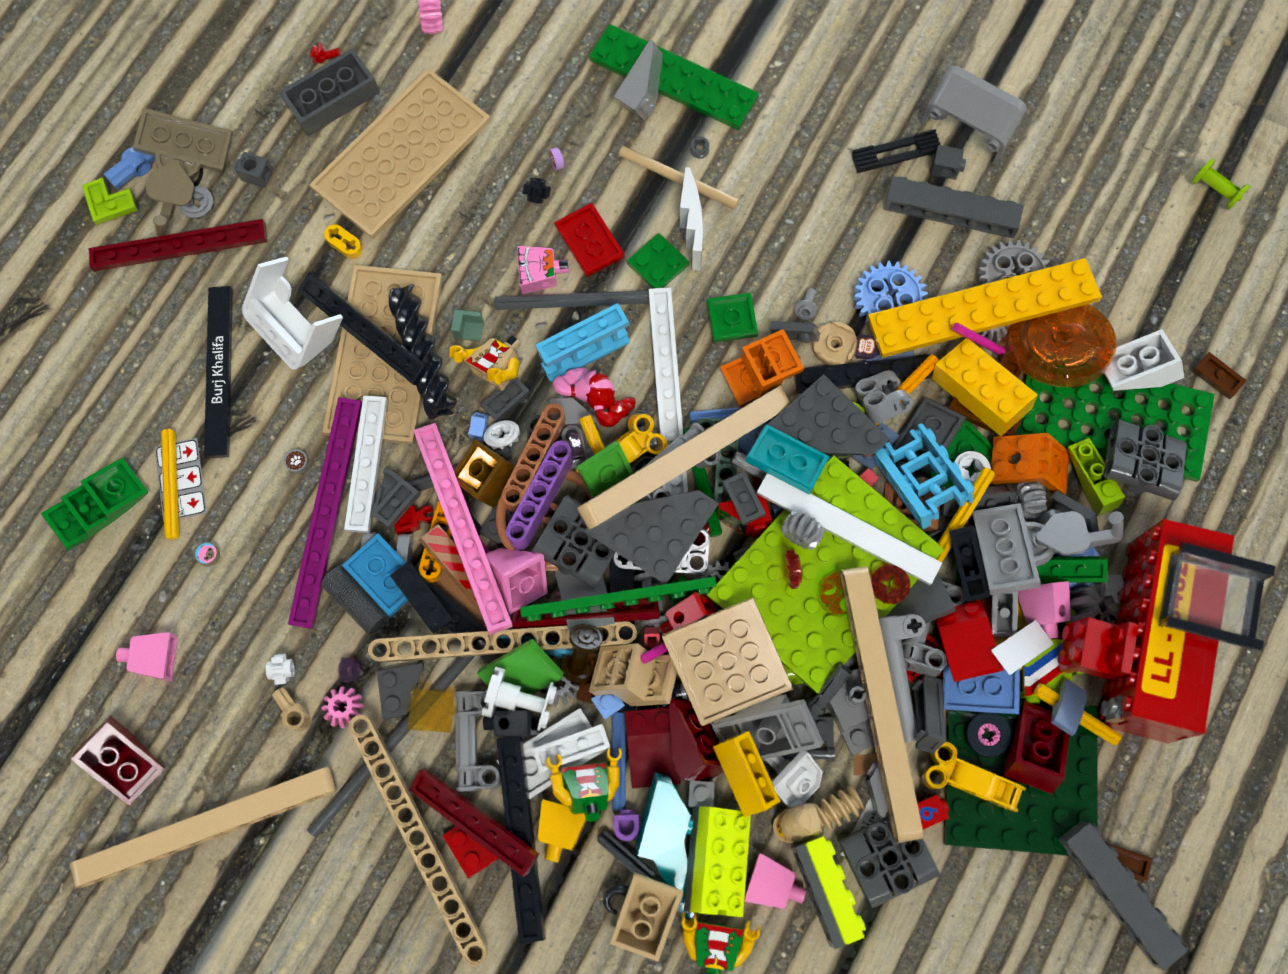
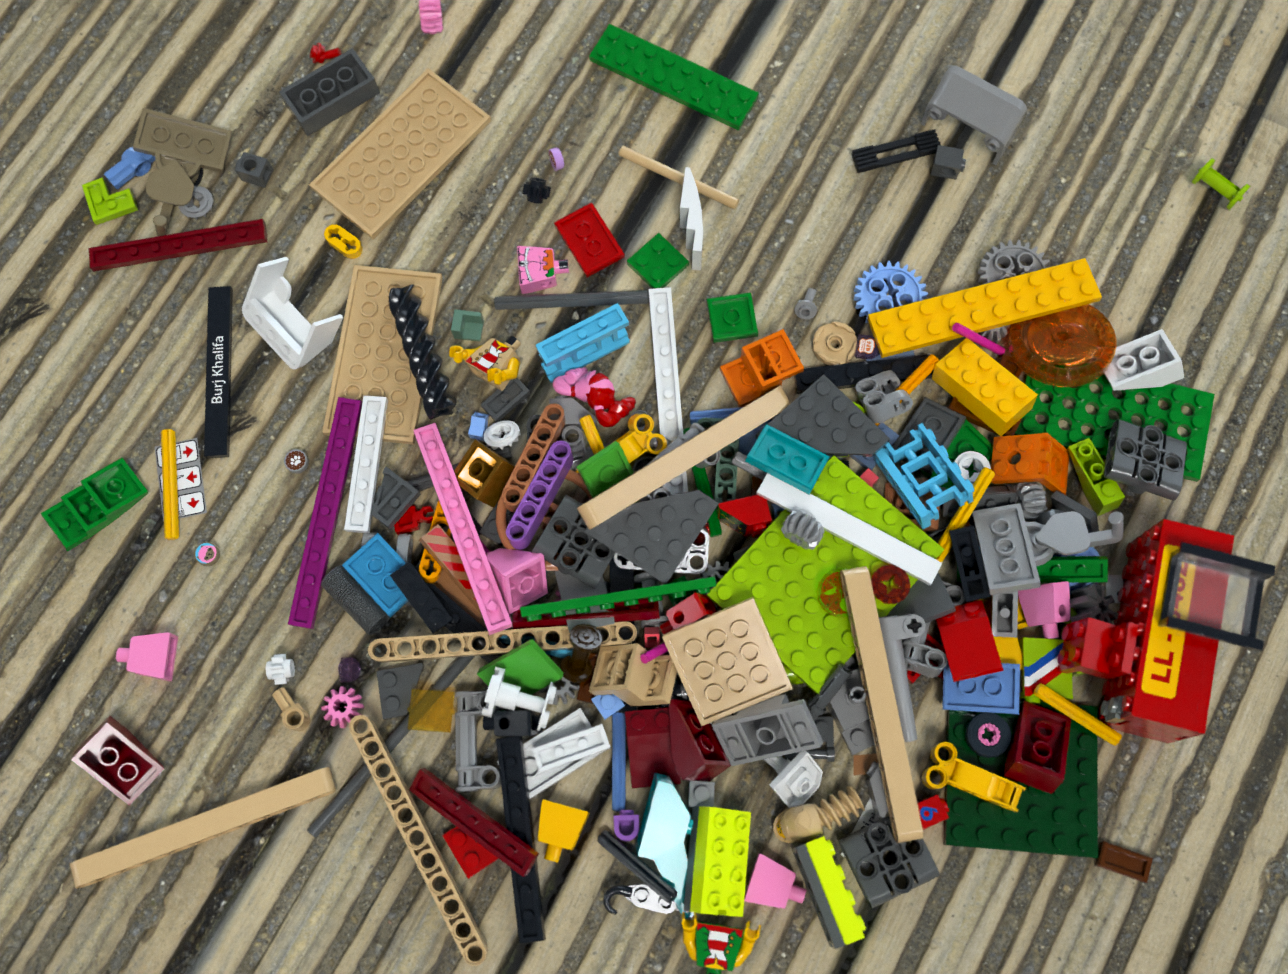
black tile [298,272,429,386] -> none
torso [545,748,622,822] -> none
clear purple tile [569,432,583,457] -> none
tan slope [610,873,684,962] -> none
light grey slope [614,40,663,121] -> none
dark grey bush [690,136,709,159] -> none
yellow brick [713,731,780,817] -> none
dark grey plate [722,472,766,526] -> none
dark grey plate [770,321,820,343] -> none
clear red gear [784,549,802,589] -> none
dark grey brick [884,176,1024,239] -> none
dark grey container [912,674,947,754] -> none
white sticker [991,620,1054,675] -> none
sand blue slope [1051,679,1087,736] -> none
dark grey brick [1058,821,1188,971] -> none
reddish brown plate [1192,352,1247,400] -> none

